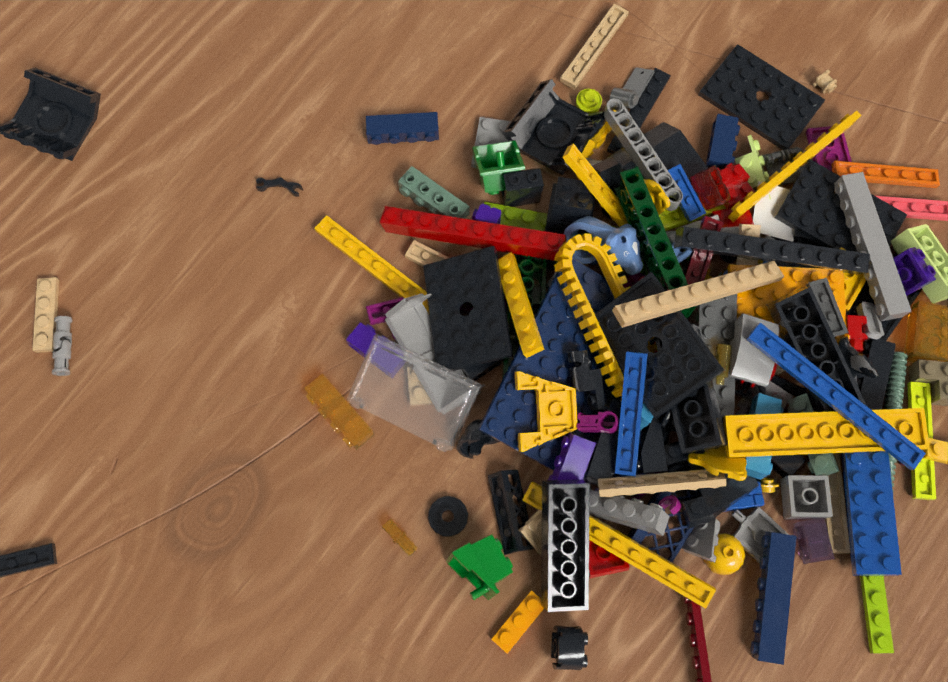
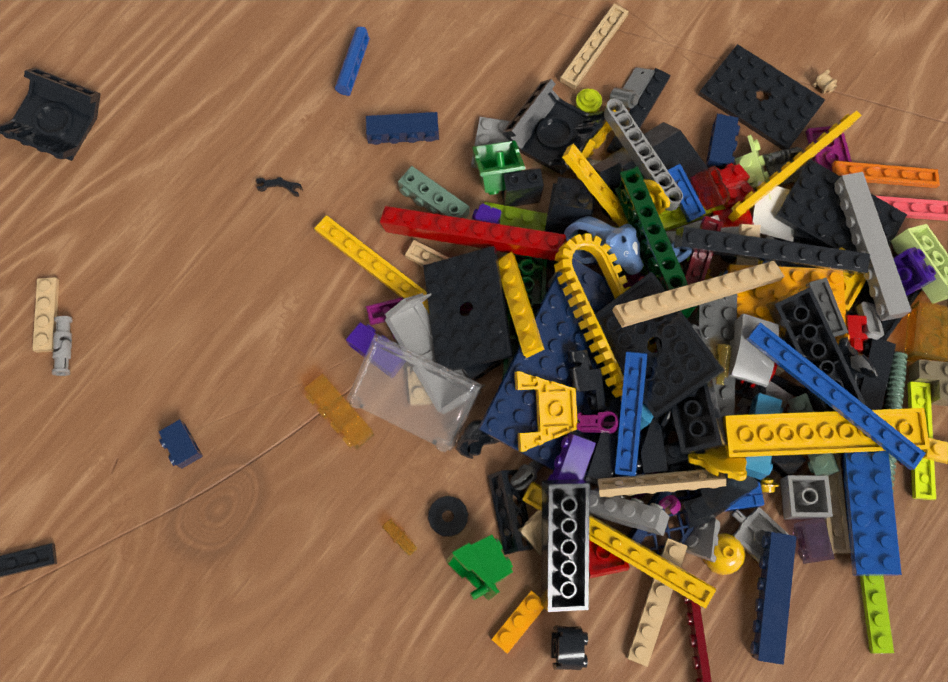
none -> dark blue brick [159,419,203,469]
none -> blue brick [335,27,370,96]
none -> dark grey arm [511,460,543,490]
none -> tan plate [626,538,687,667]

